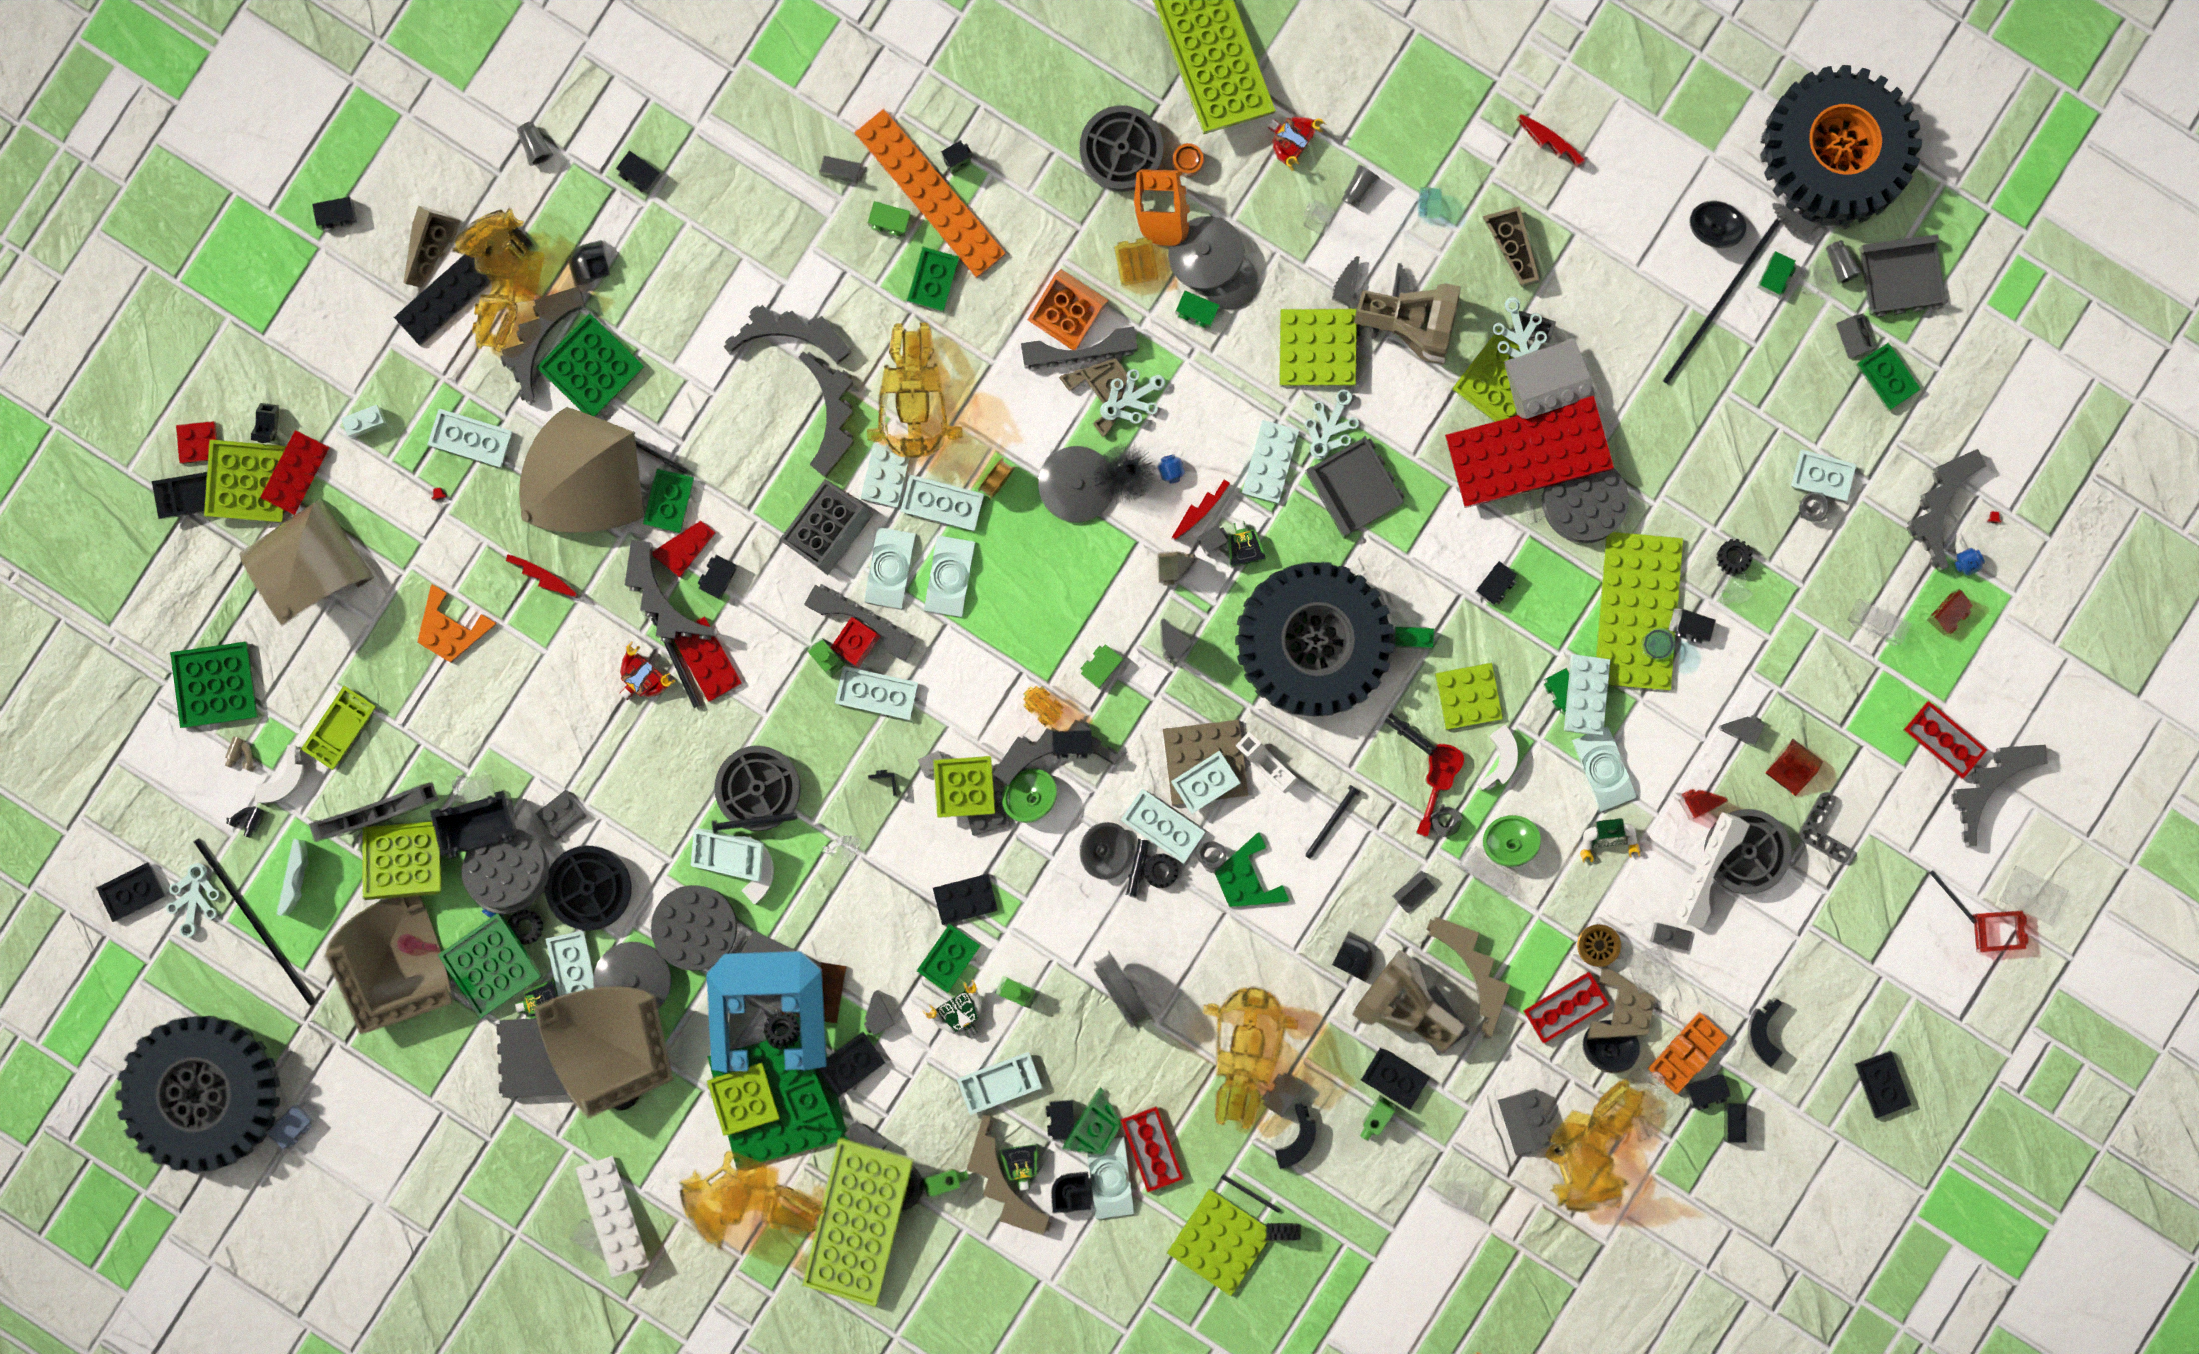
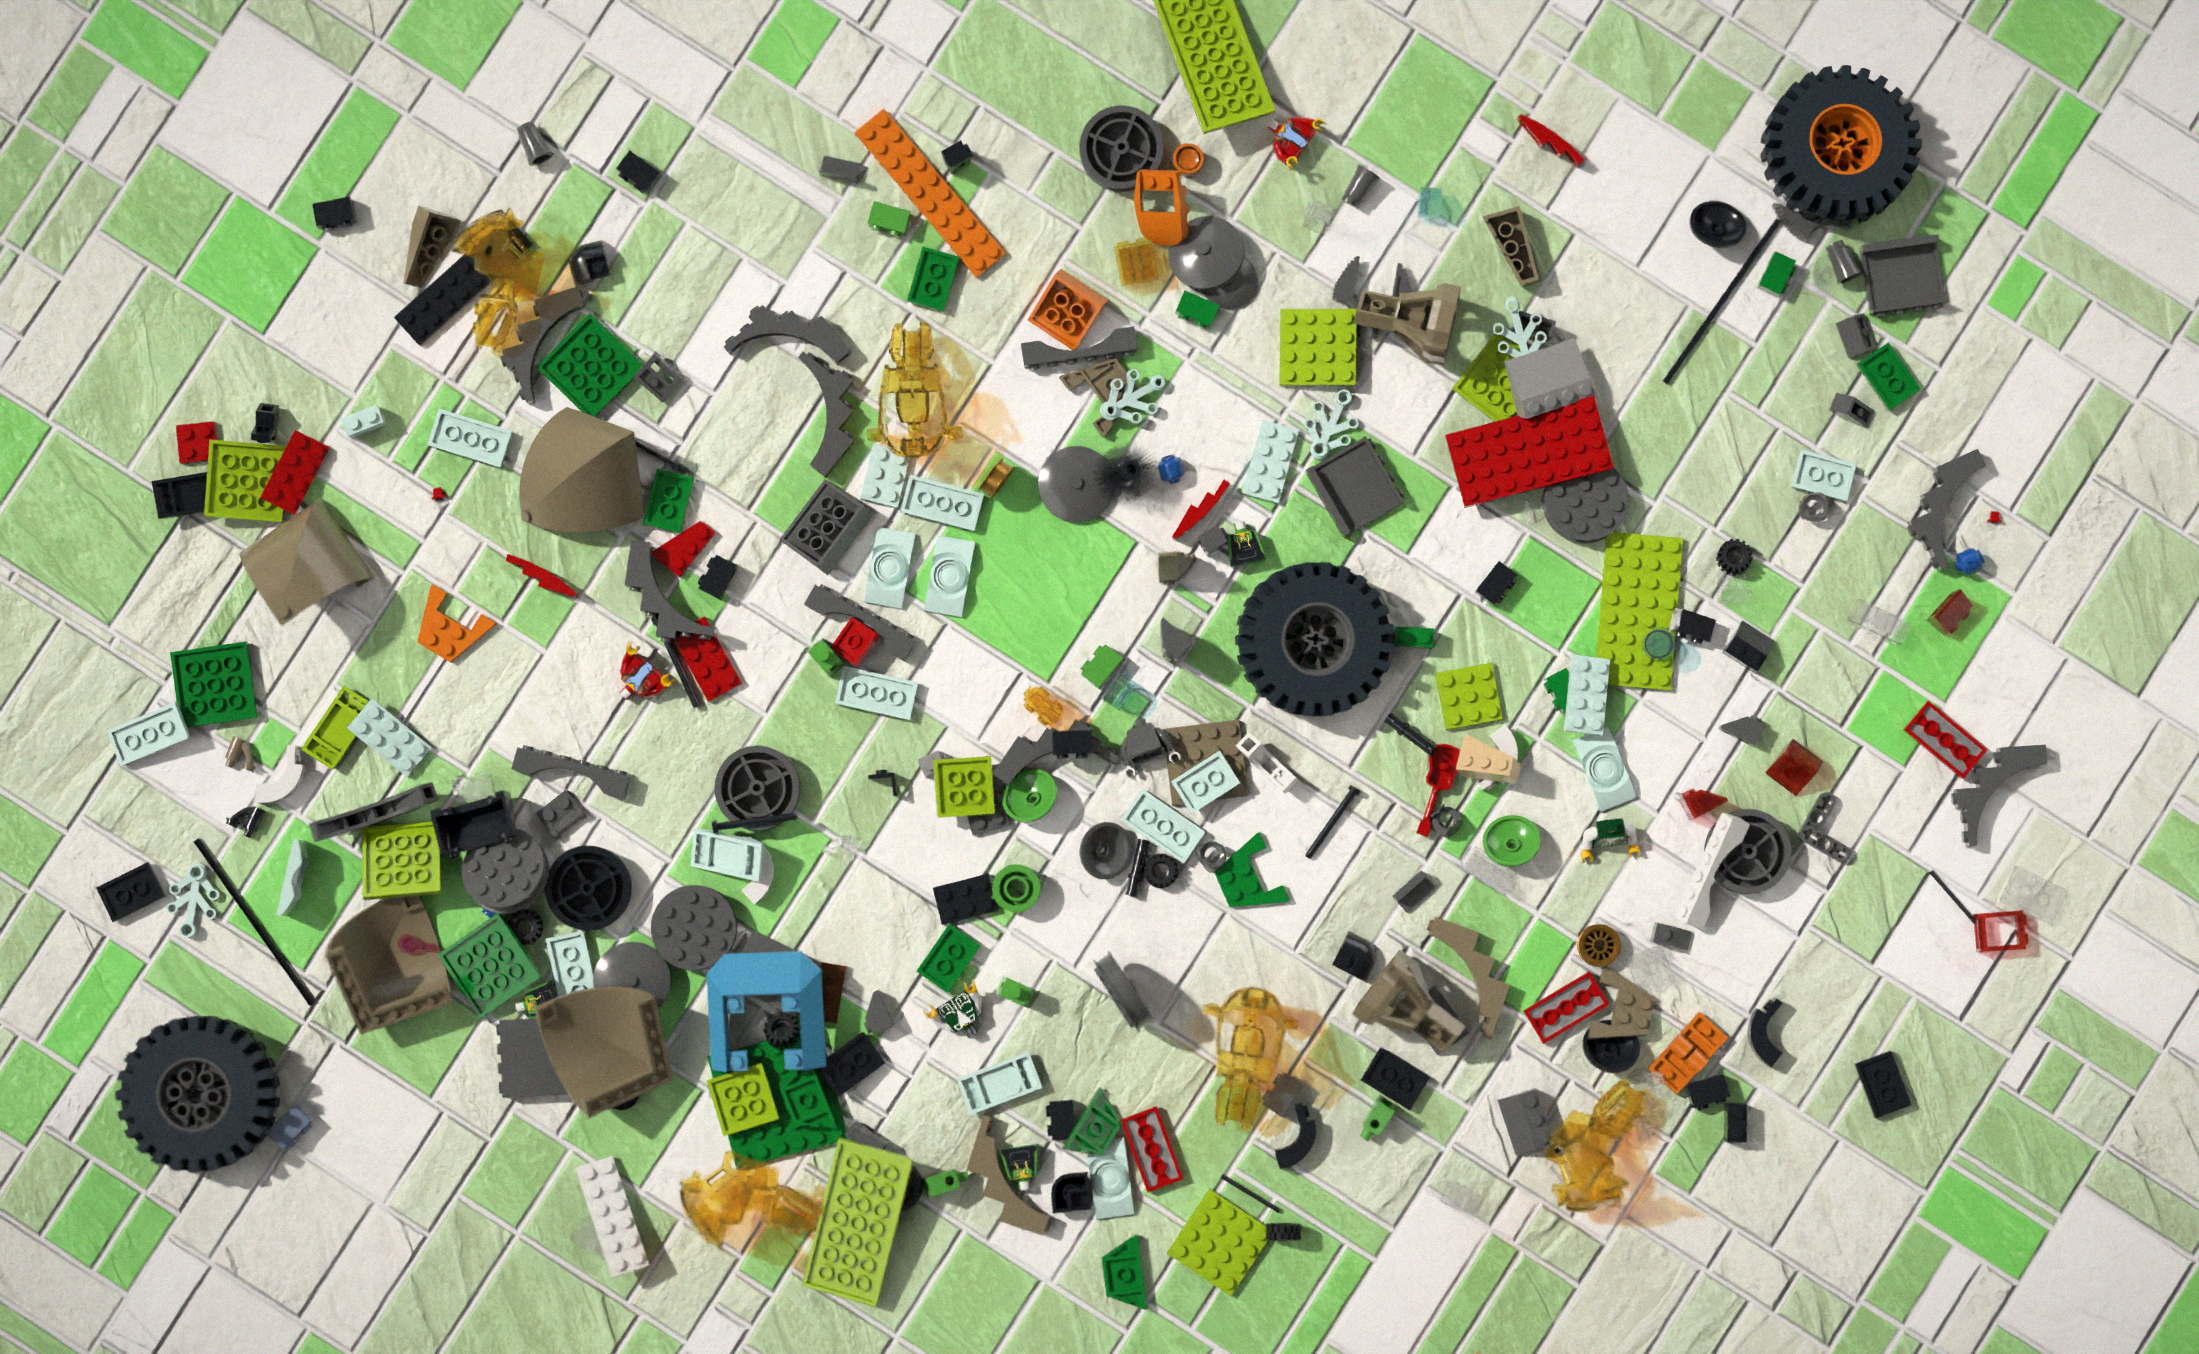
none -> light aqua plate [107,702,191,766]
none -> light aqua plate [347,699,432,777]
none -> dark grey arch [511,745,631,799]
none -> dark grey plate [633,351,684,402]
none -> bright green piece [991,864,1043,913]
none -> clear light blue piece [1102,674,1136,711]
none -> green wing [1102,1234,1147,1310]
none -> dark grey torso [1120,718,1181,778]
none -> tan wedge [1456,734,1521,783]
none -> black slope [1722,620,1775,673]
none -> dark grey slope [1830,393,1874,428]

